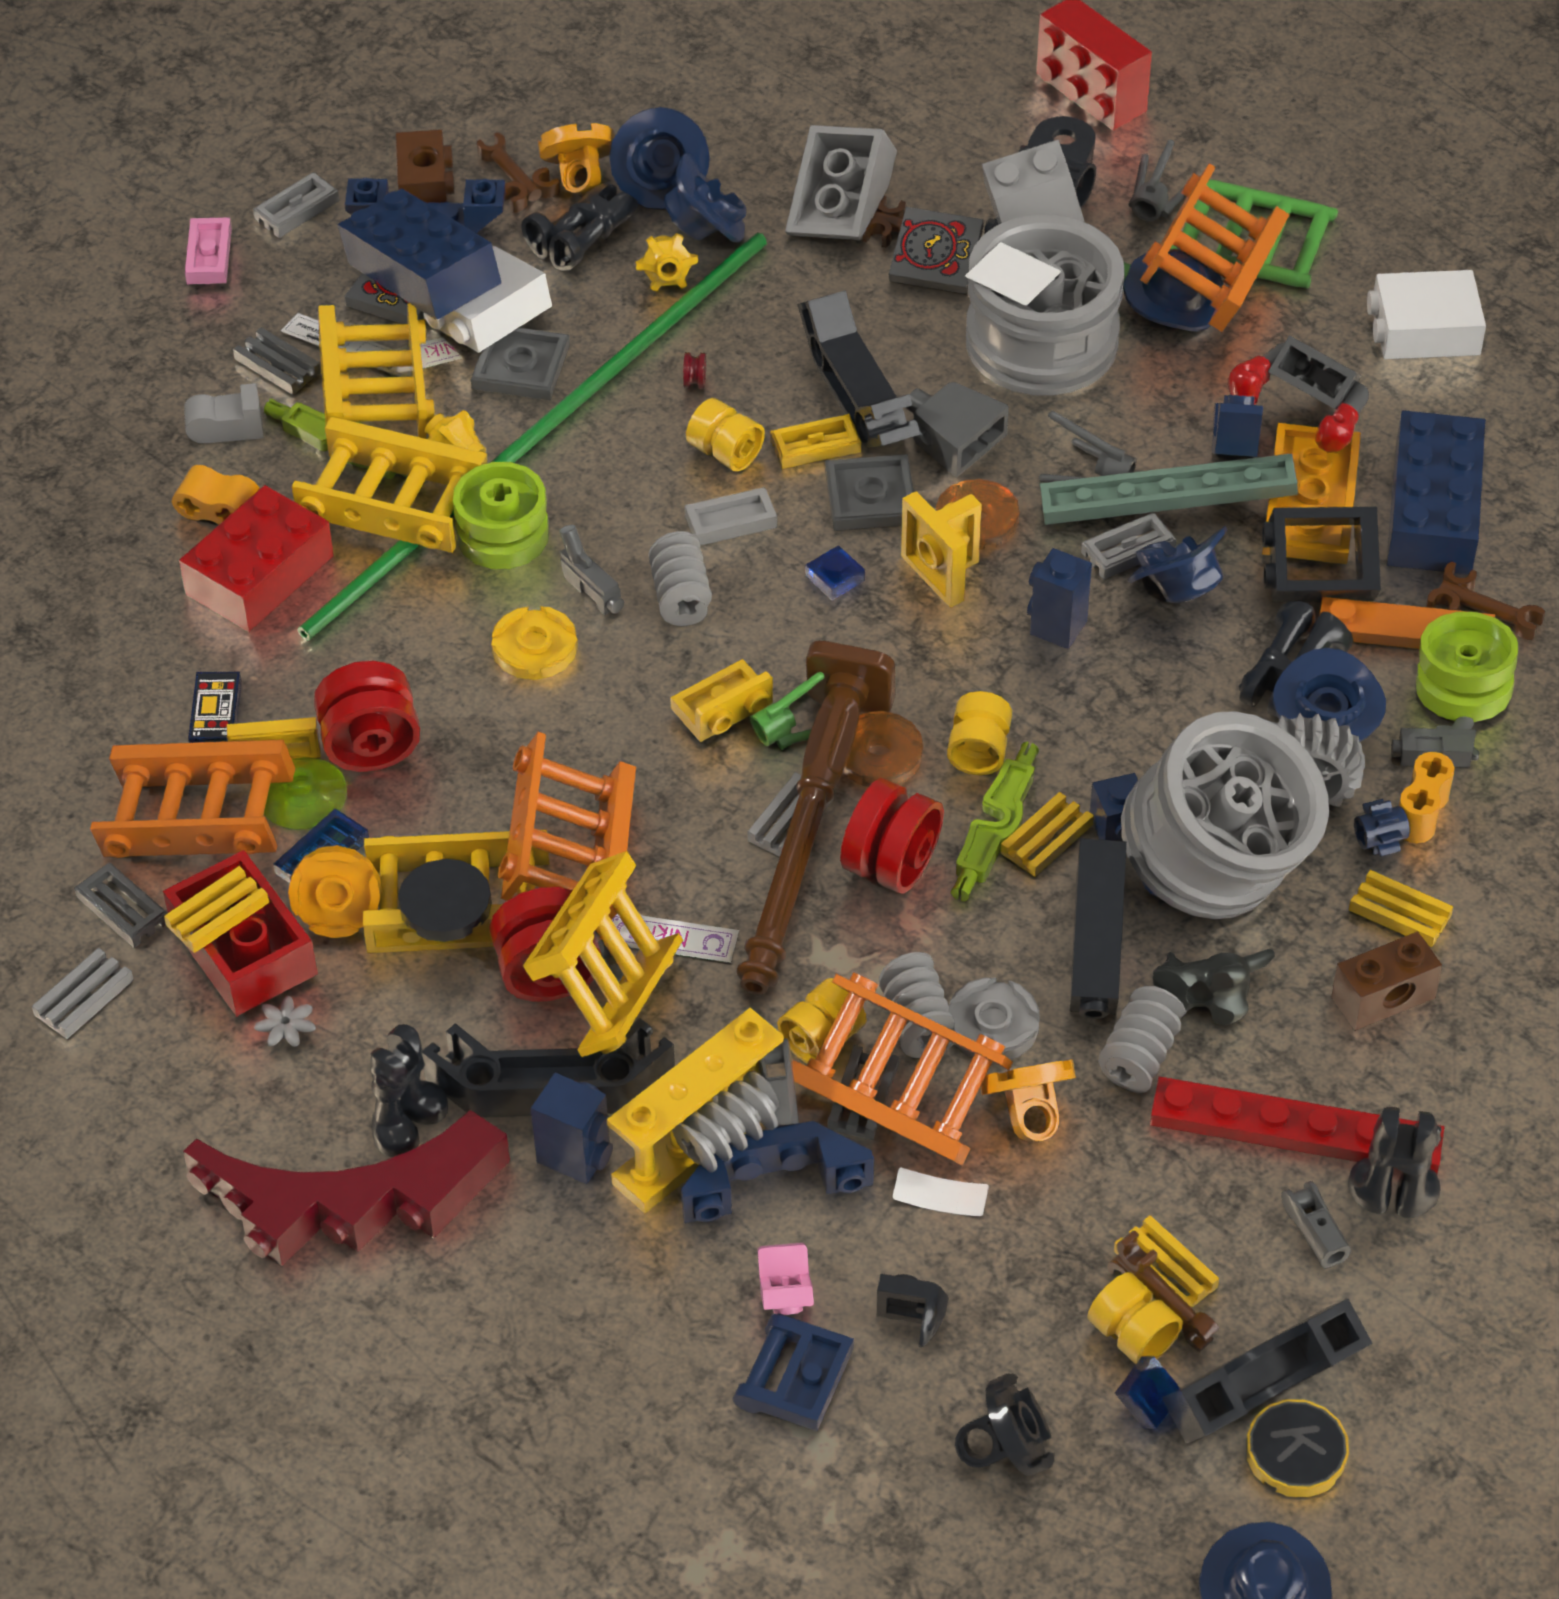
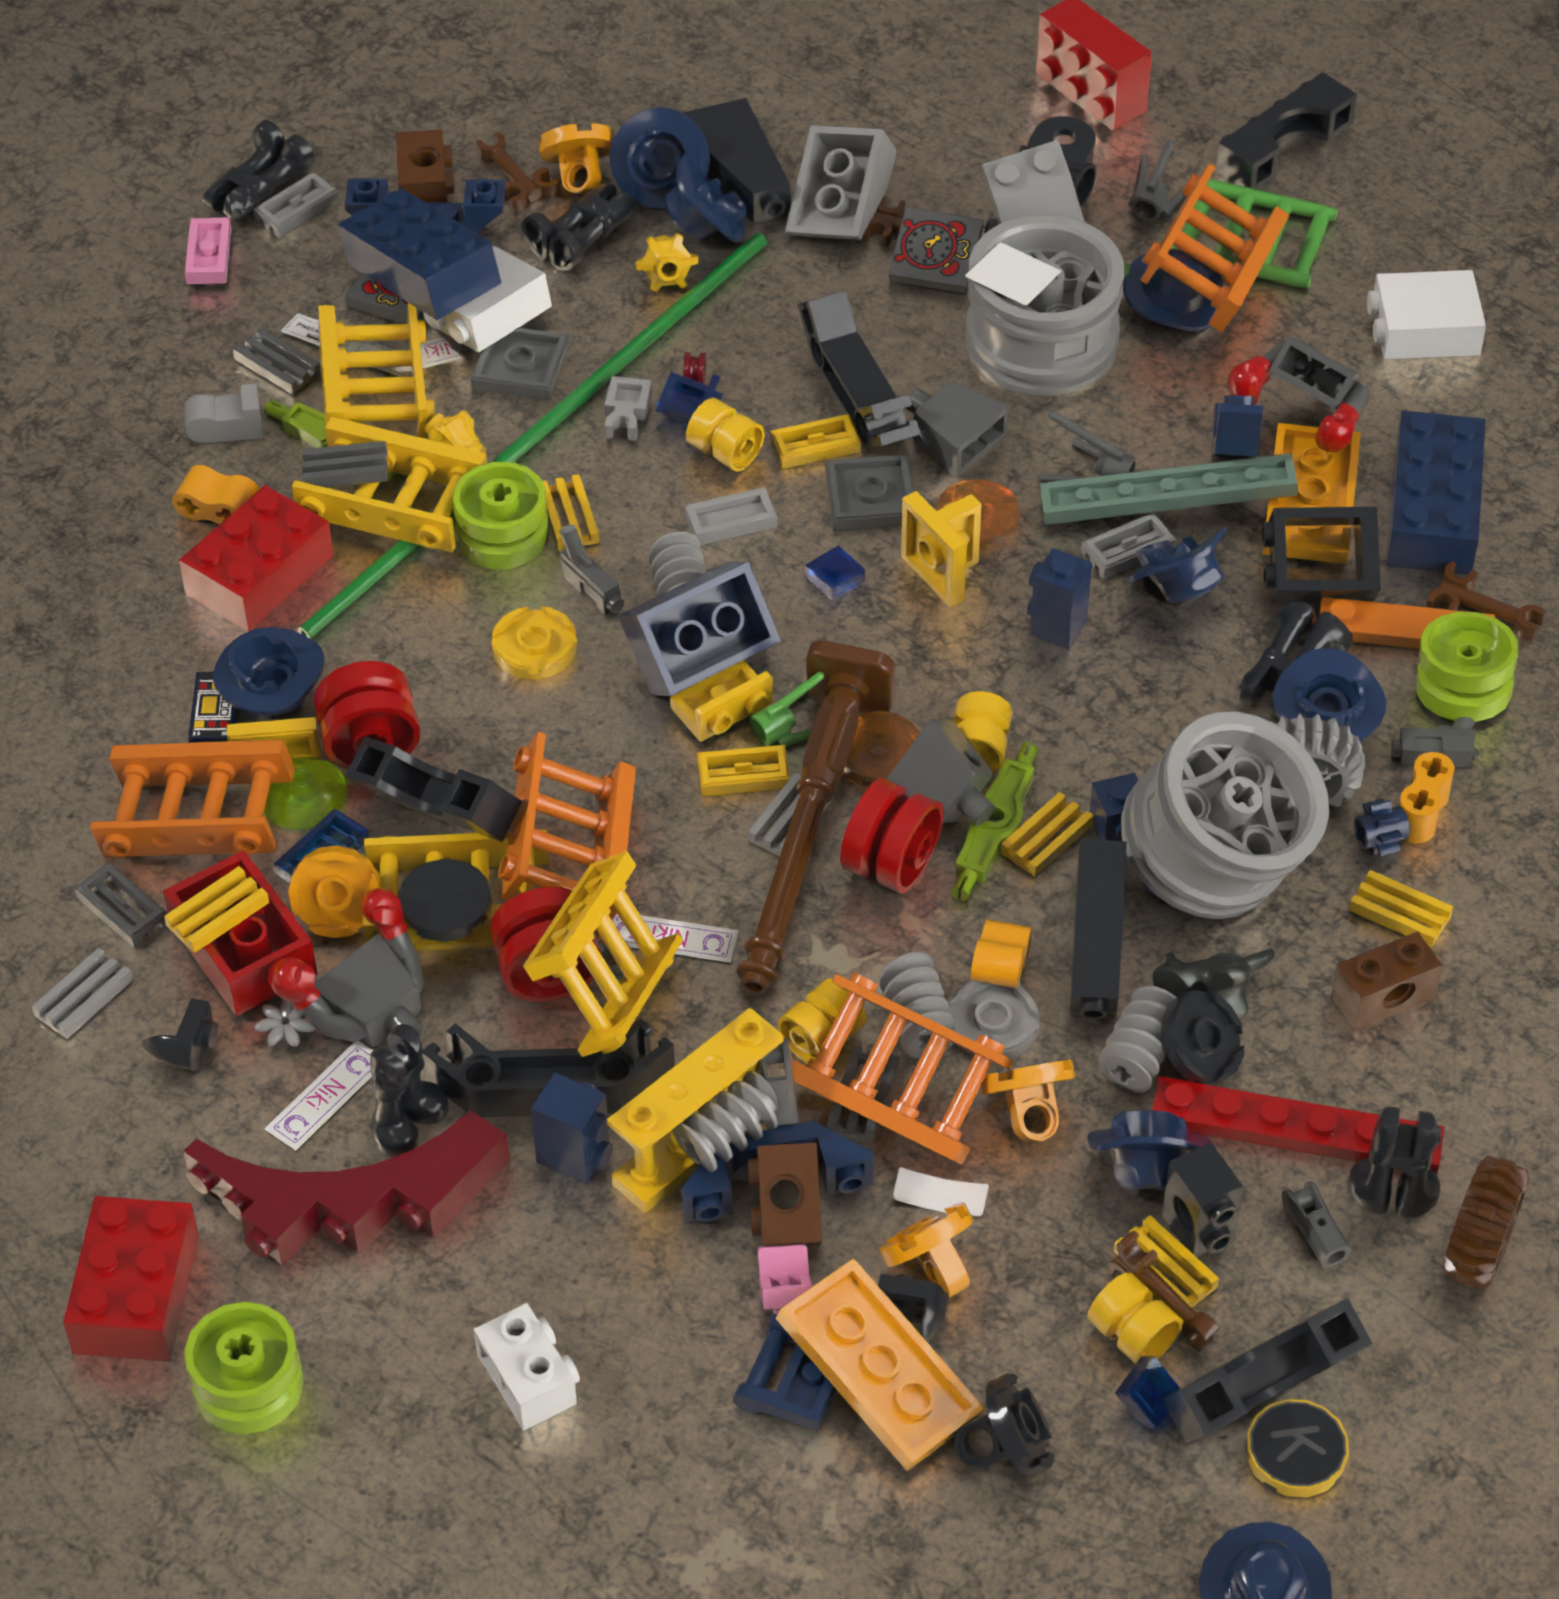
none -> red brick [63,1196,199,1362]
none -> black plate [142,998,218,1071]
none -> lime wheel [184,1301,304,1435]
none -> black piece [202,120,316,222]
none -> dark blue hat [212,627,325,718]
none -> white sticker [264,1040,373,1151]
none -> dark grey torso [267,888,424,1047]
none -> dark grey tile [301,441,388,487]
none -> black arch [345,736,522,842]
none -> white brick [474,1303,580,1431]
none -> yellow tile [542,474,599,551]
none -> light grey plate [604,376,652,440]
none -> brick [618,561,781,696]
none -> clear blue bracket [655,372,723,424]
none -> black slope [682,98,791,223]
none -> yellow tile [697,745,790,797]
none -> reddish brown brick [748,1143,822,1246]
none -> light orange plate [776,1258,985,1471]
none -> light orange tile [877,1202,974,1298]
none -> dark grey torso [887,719,995,826]
none -> light orange axle [971,919,1033,989]
none -> dark blue hat [1087,1110,1211,1191]
none -> black tile [1161,990,1245,1084]
none -> black brick [1162,1142,1243,1257]
none -> black arch [1215,72,1357,189]
none -> reddish brown gear [1443,1156,1529,1290]

